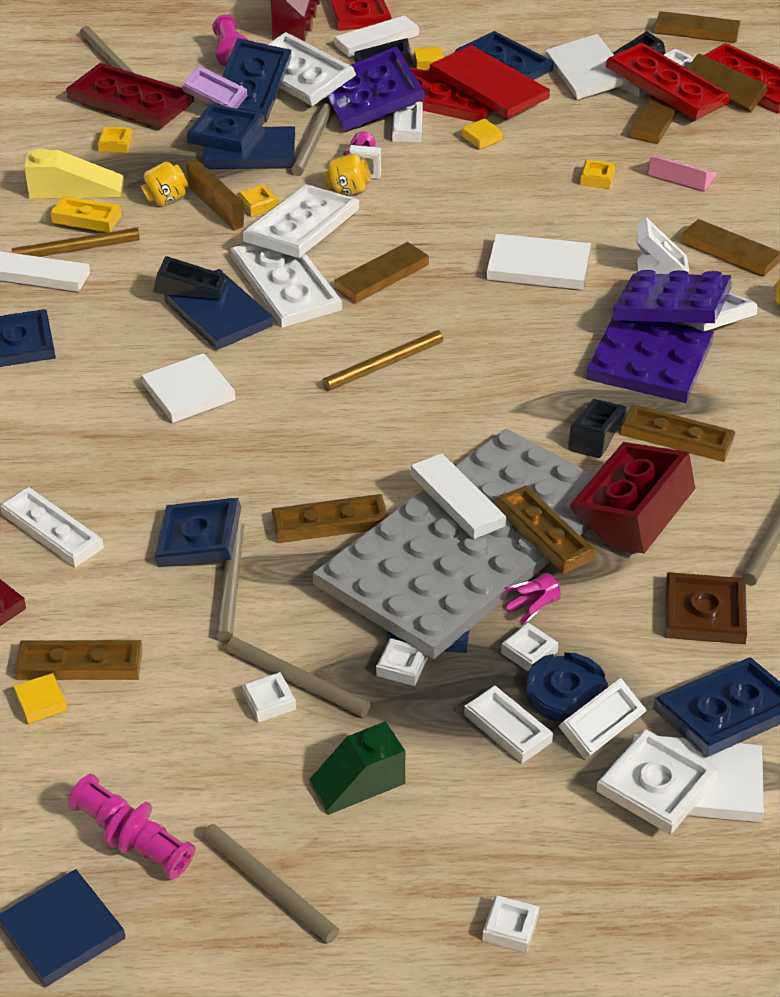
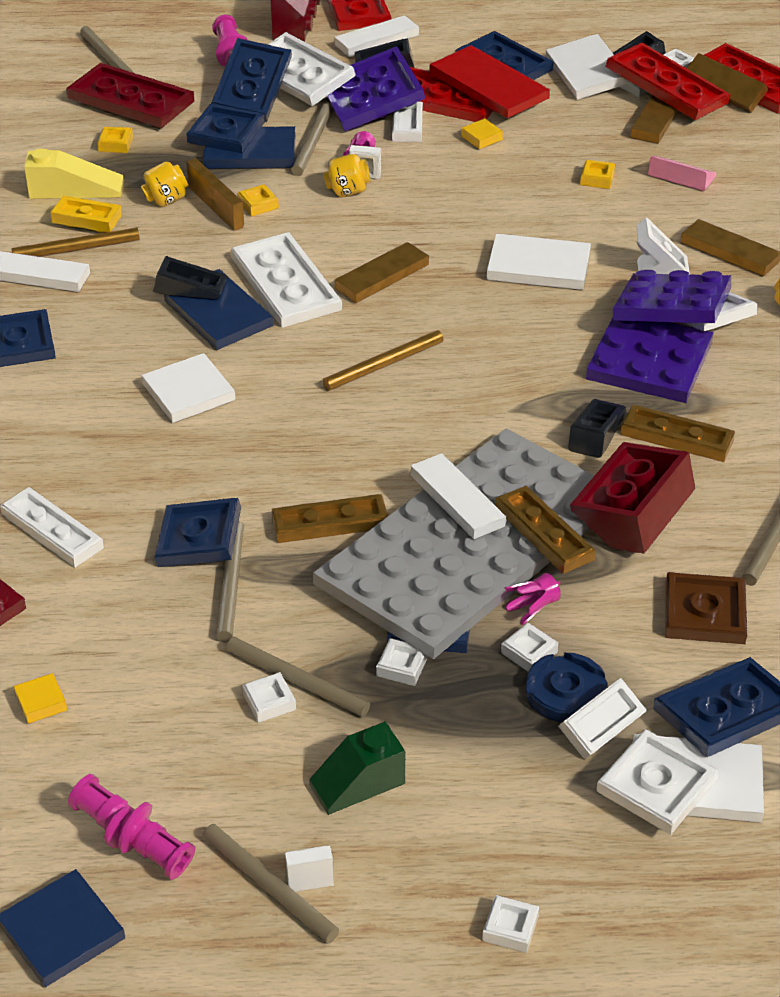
pearl gold tile [15,640,143,680] -> none
lavender tile [182,65,248,109] -> none
white tile [243,184,359,258] -> none
yellow tile [414,47,444,71] -> none
white tile [464,685,553,764] -> none
pearl gold tile [655,11,741,43] -> none
none -> white tile [285,846,334,892]

